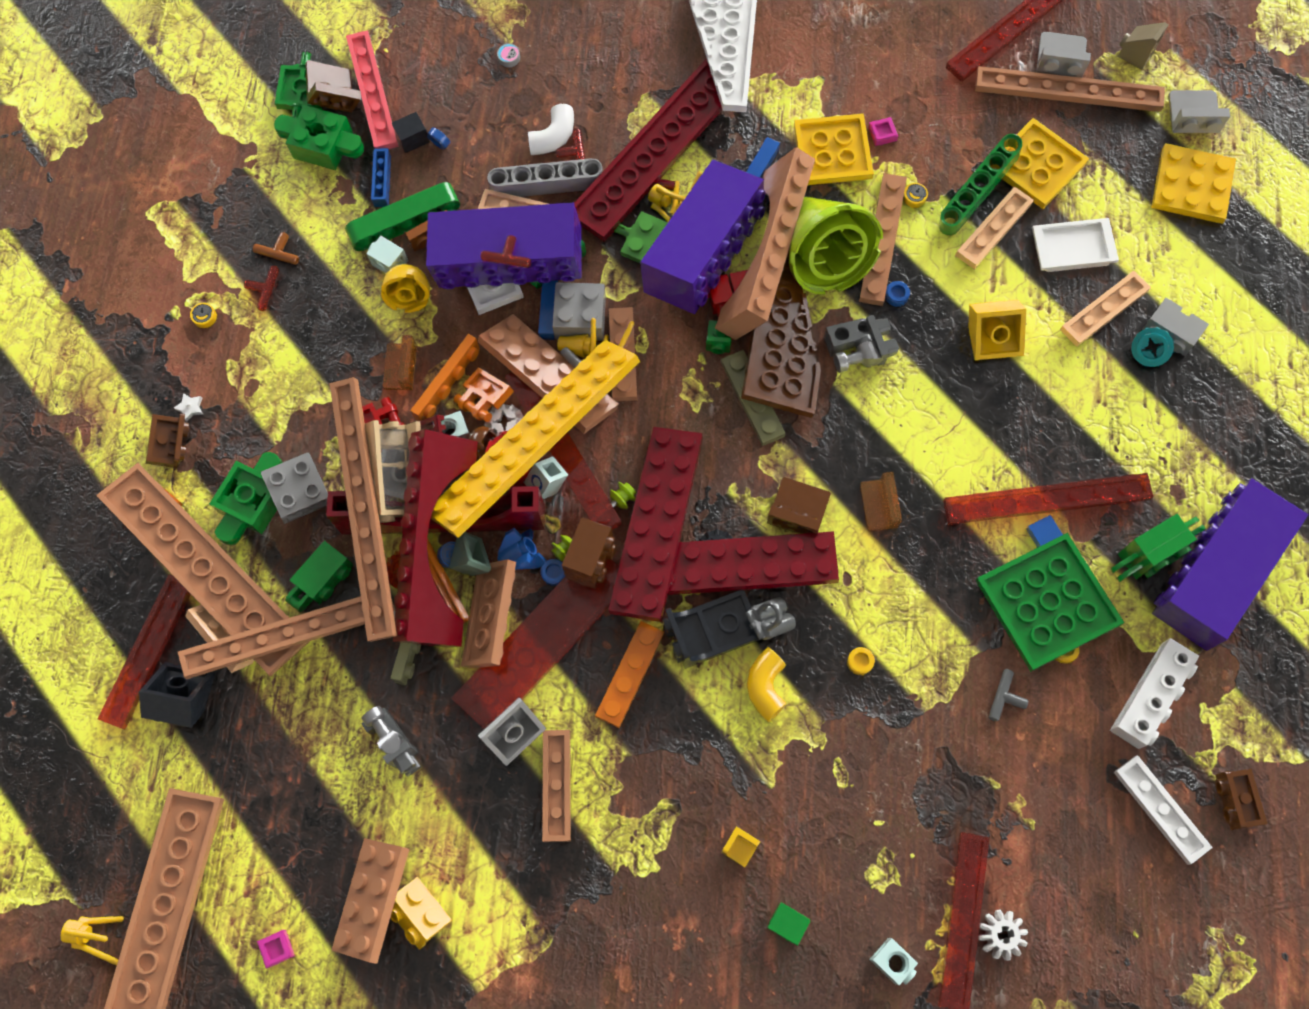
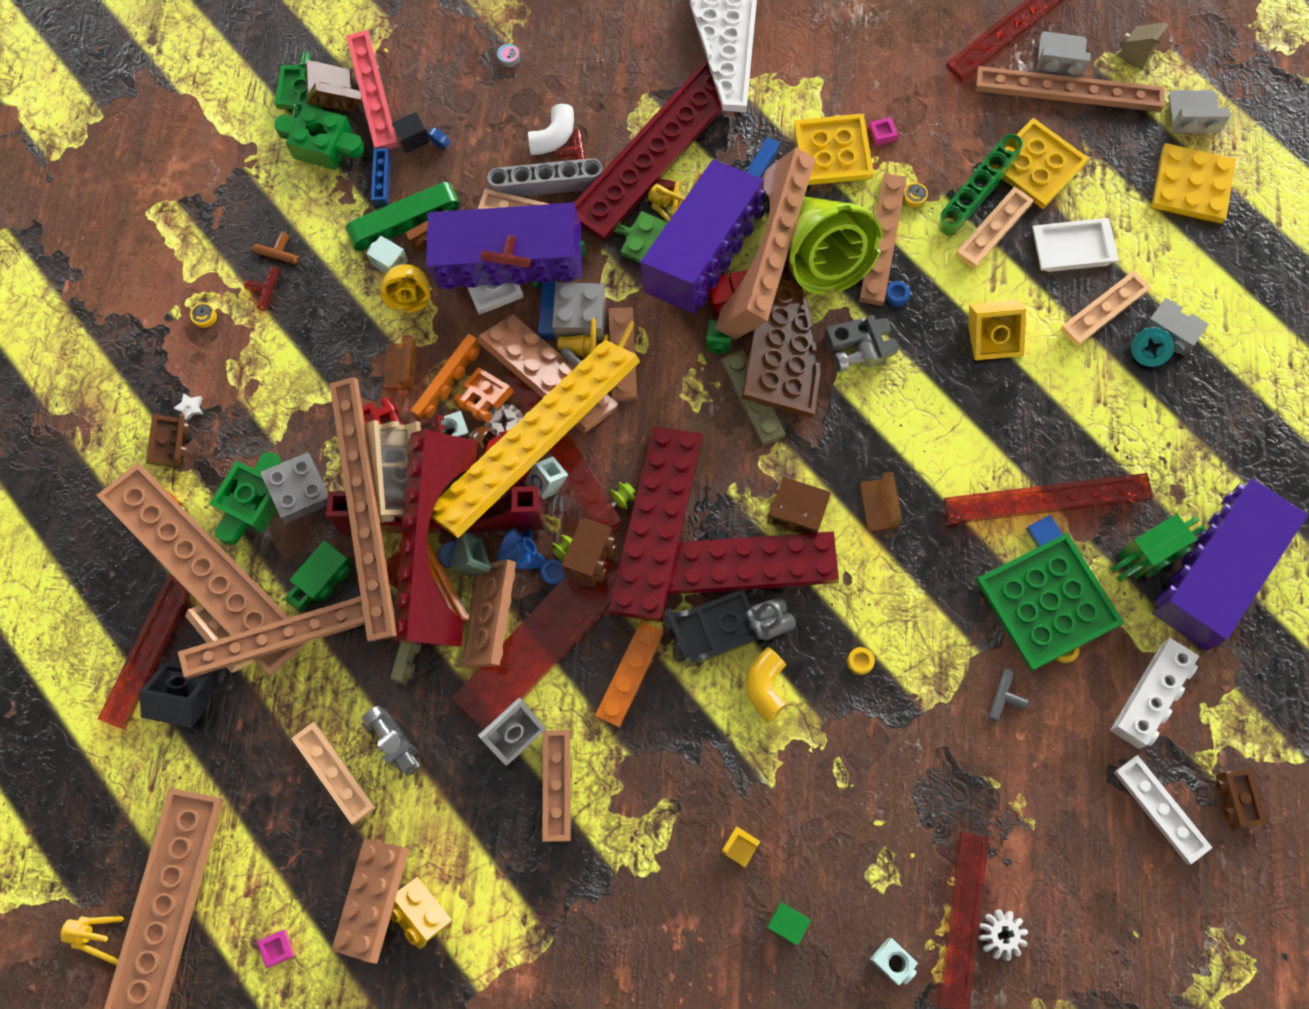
none -> light nougat plate [291,722,376,825]

